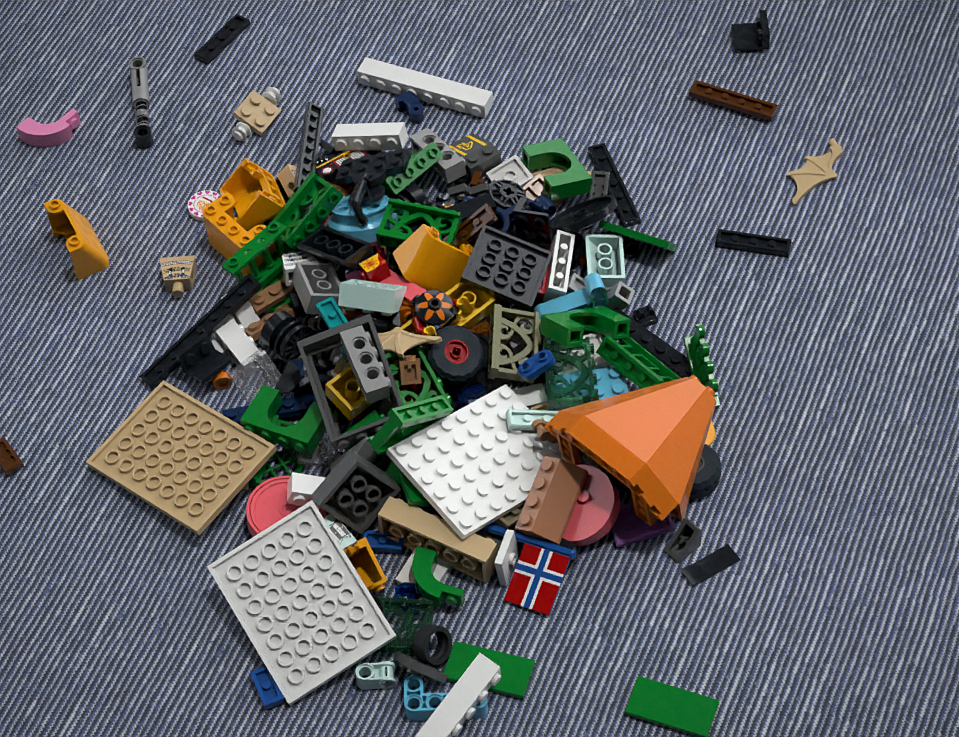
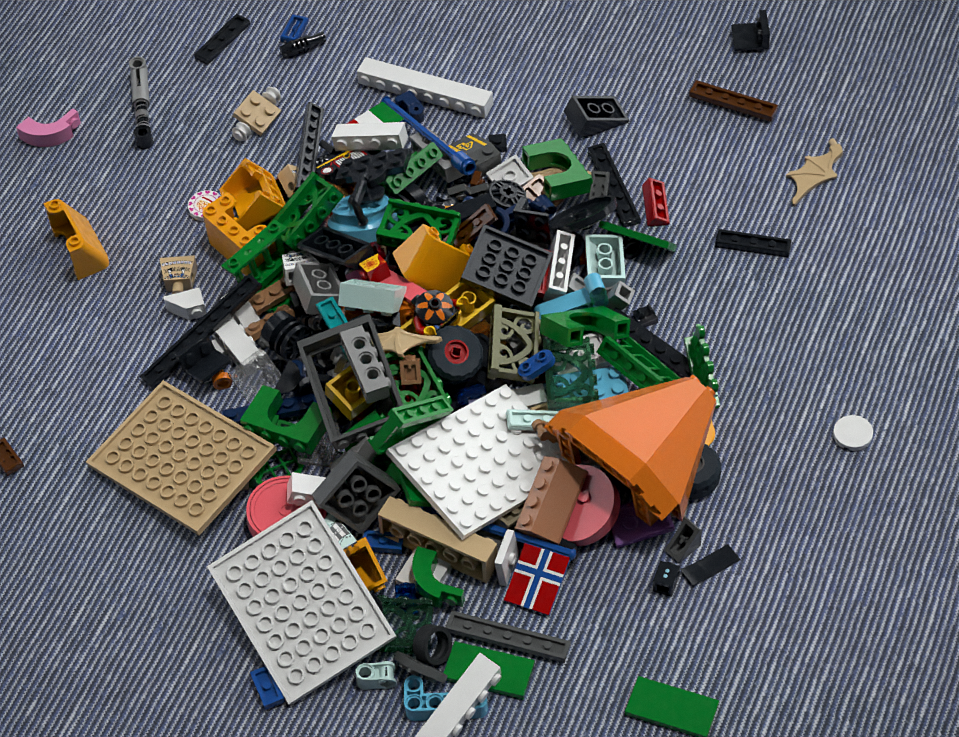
none -> white slope [163,287,206,320]
none -> black hinge [279,31,326,58]
none -> blue tile [280,14,309,42]
none -> blue flag [347,96,476,175]
none -> dark grey plate [445,611,571,663]
none -> black plate [488,134,507,152]
none -> black slope [564,96,630,136]
none -> red slope [642,177,670,226]
none -> black brick [653,561,680,597]
none -> white tile [833,415,873,451]

